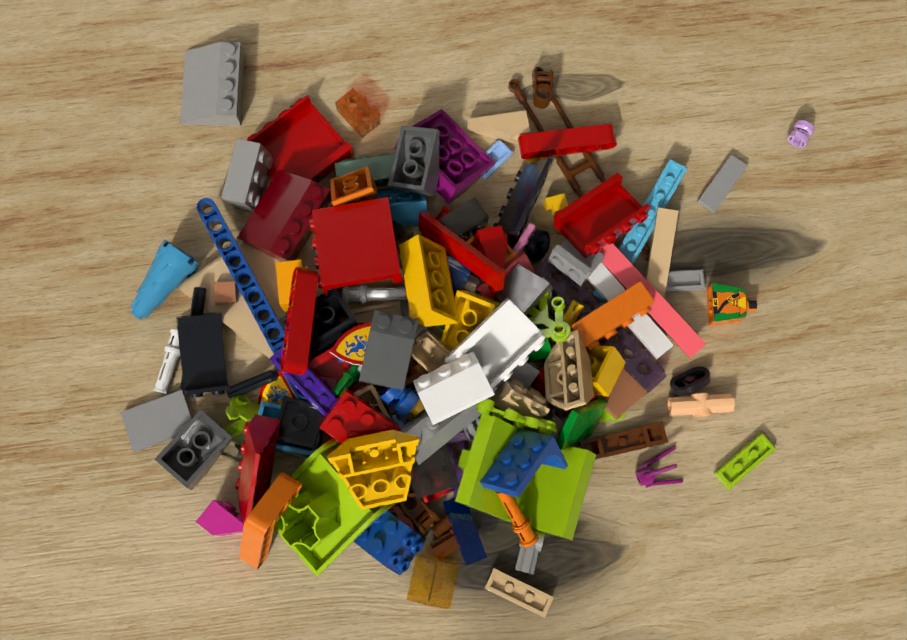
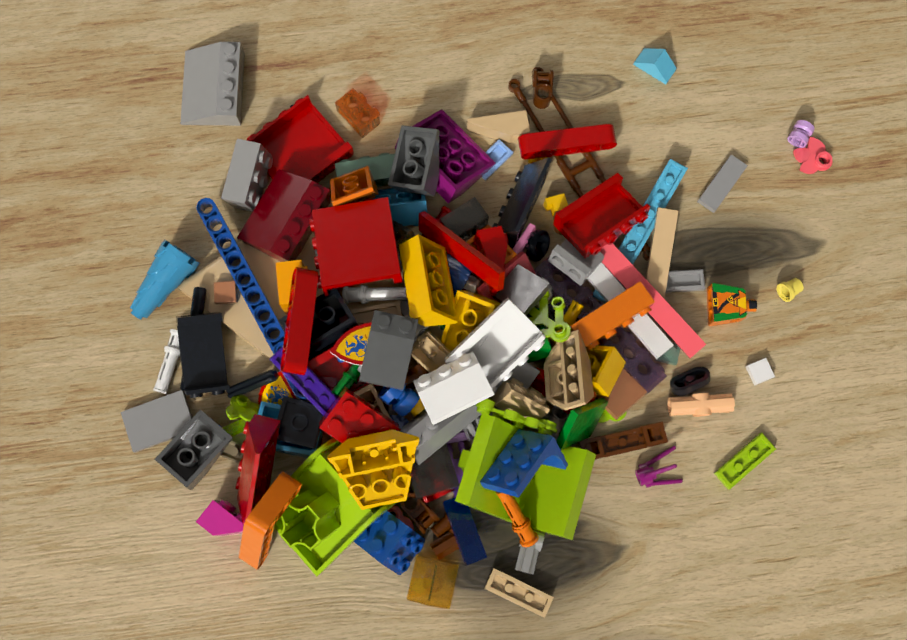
none -> medium azure slope [633,48,677,85]
none -> sand green plate [655,342,680,366]
none -> white tile [746,358,775,386]
none -> light yellow piece [777,278,804,302]
none -> coral plate [793,137,833,174]

